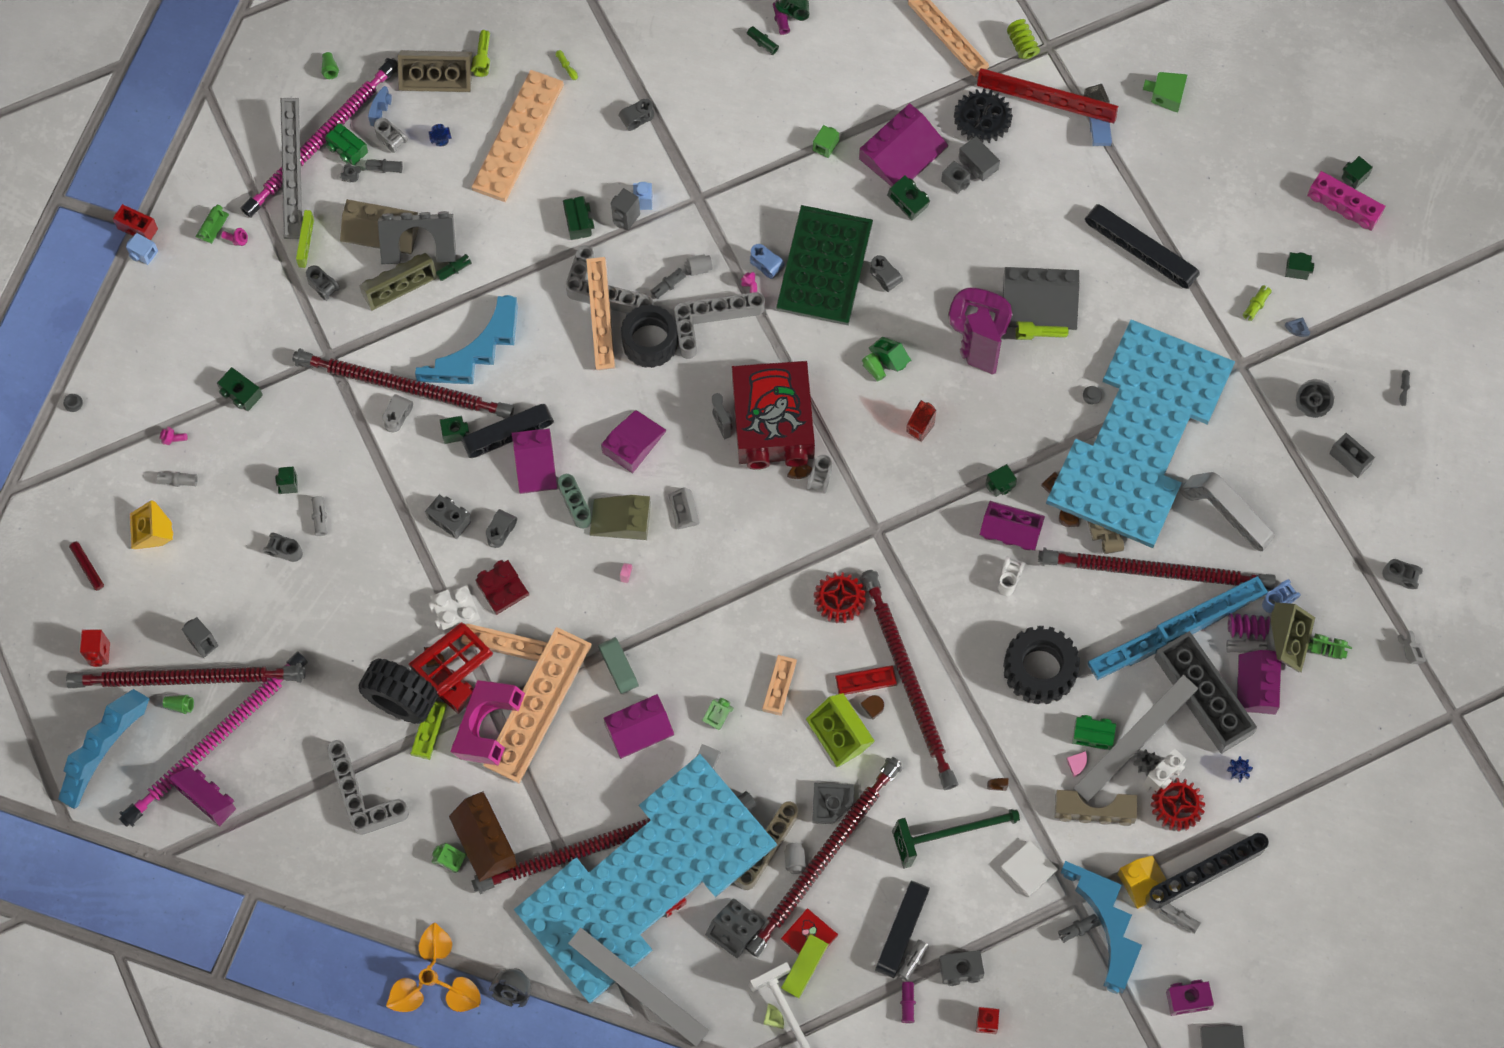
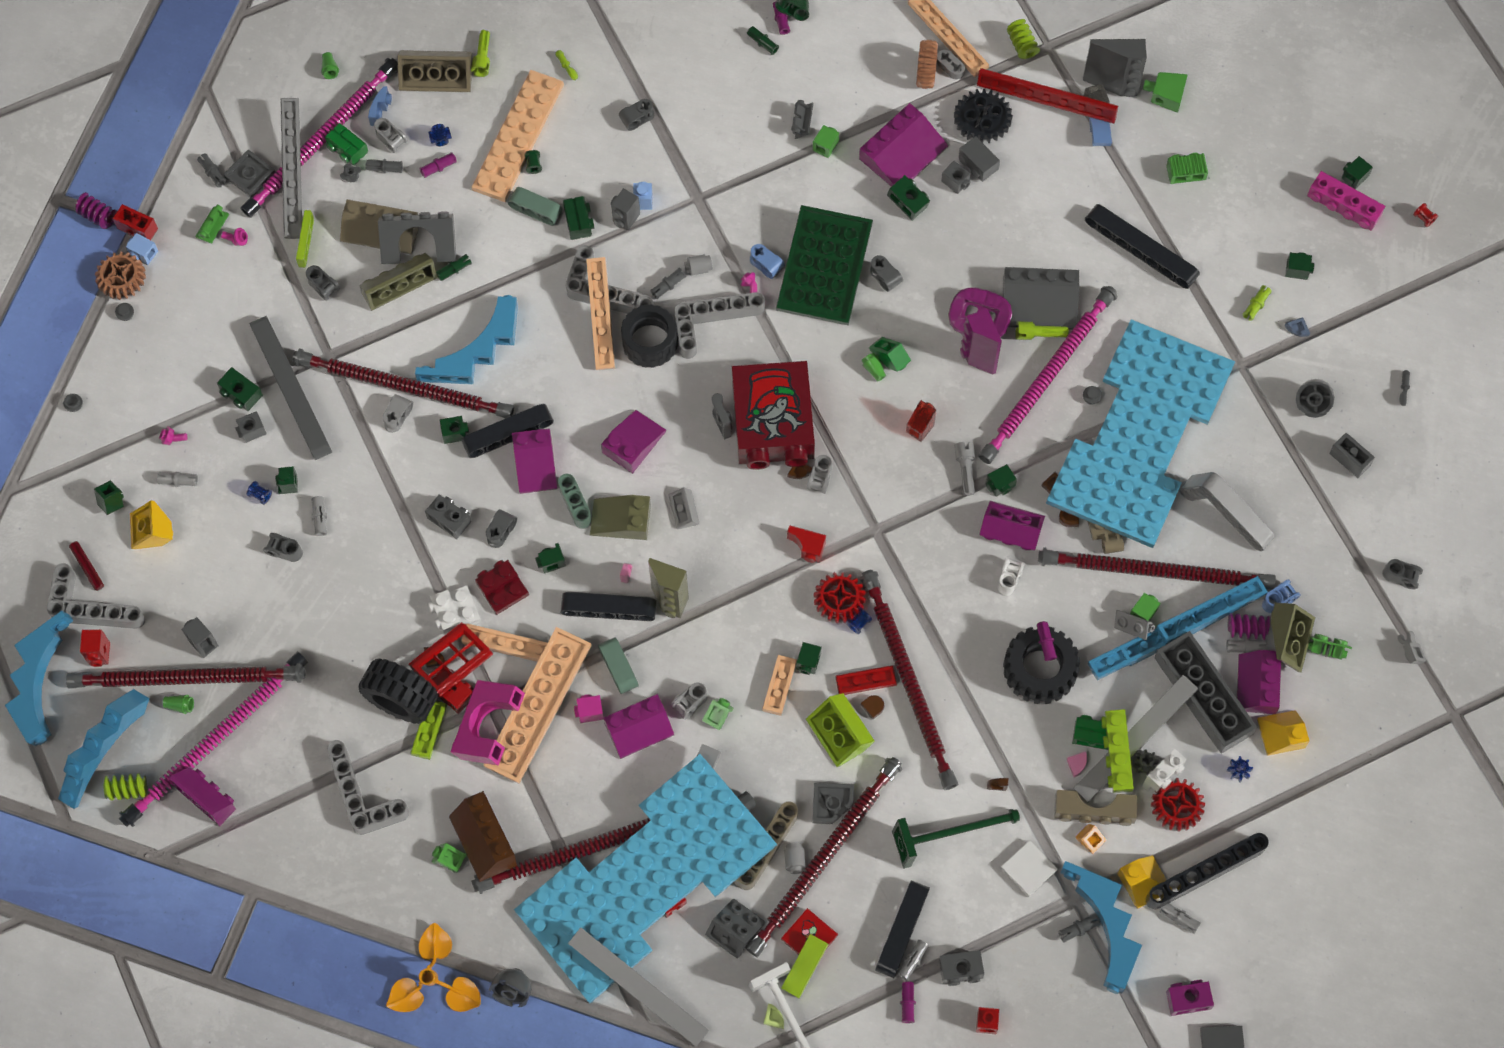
none -> dark azure arch [5,611,73,746]
none -> light grey beam [47,563,145,629]
none -> magenta piece [75,192,117,229]
none -> dark green brick [94,480,124,515]
none -> nougat gear [95,251,146,300]
none -> lime piece [103,773,148,801]
none -> dark grey plate [115,303,134,321]
none -> dark grey pin [197,153,227,187]
none -> dark grey plate [223,150,276,197]
none -> dark grey brick [235,411,267,443]
none -> clear blue bush [246,481,272,505]
none -> dark grey beam [249,316,332,460]
none -> magenta pin [419,152,457,178]
none -> sand green beam [508,187,563,226]
none -> dark green bush [525,150,542,174]
none -> dark green brick [535,543,566,574]
none -> black beam [560,592,657,621]
none -> dark pink brick [574,695,604,723]
none -> olive slope [648,558,689,618]
none -> light grey piece [671,682,708,720]
none -> red arch [787,525,826,563]
none -> dark grey hinge [791,100,814,139]
none -> dark green brick [796,642,822,675]
none -> clear blue bush [846,608,872,634]
none -> nougat gear [916,40,938,89]
none -> light grey beam [937,49,965,79]
none -> light grey piece [955,442,975,496]
none -> dark pink hose [978,286,1118,464]
none -> magenta axle [1036,621,1057,661]
none -> light orange slope [1075,824,1106,854]
none -> dark grey slope [1083,39,1147,97]
none -> lime brick [1101,709,1134,793]
none -> light grey hinge [1114,610,1155,640]
none -> bright green brick [1130,593,1160,621]
none -> bright green brick [1166,152,1208,184]
none -> yellow slope [1257,710,1310,756]
none -> red bush [1413,203,1438,227]

